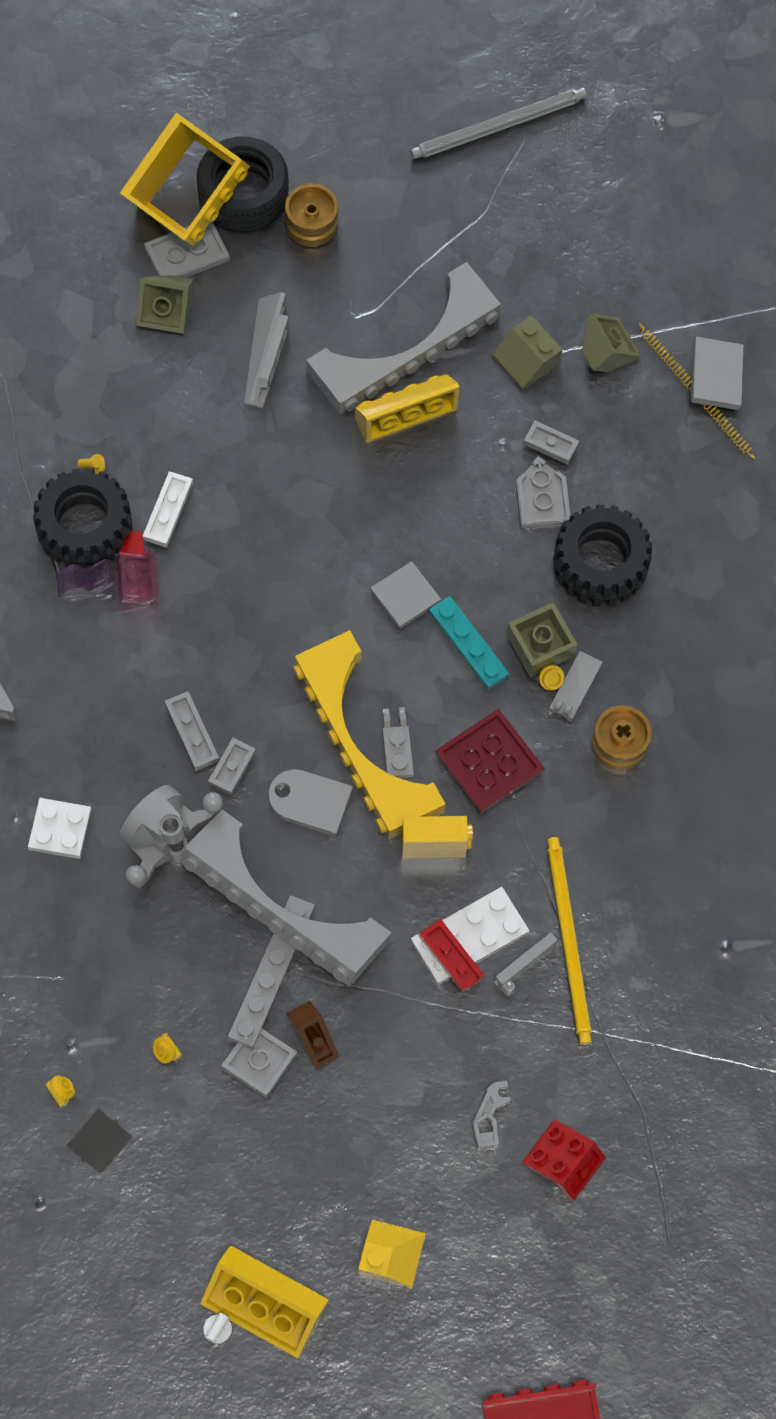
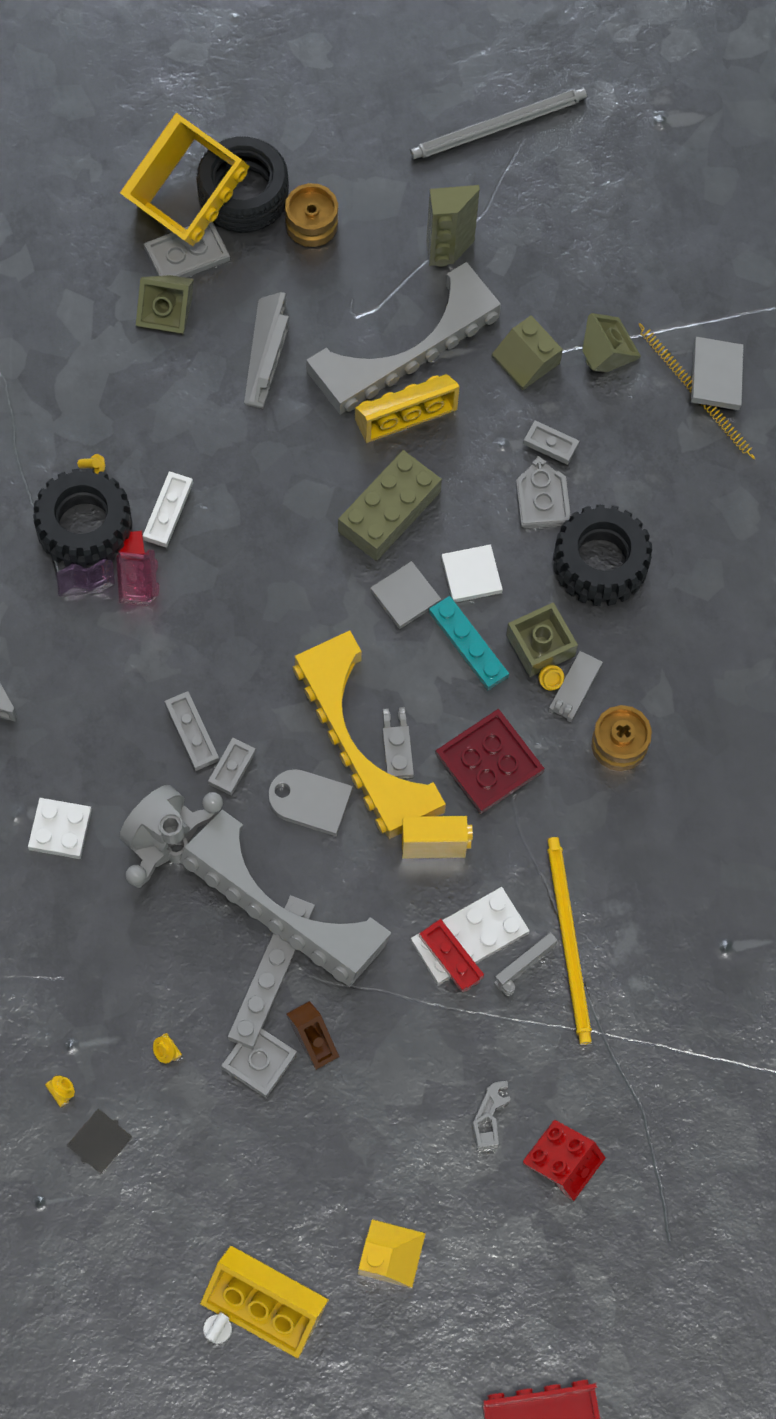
none -> olive brick [338,450,442,562]
none -> olive slope [426,185,480,267]
none -> white tile [441,544,503,603]

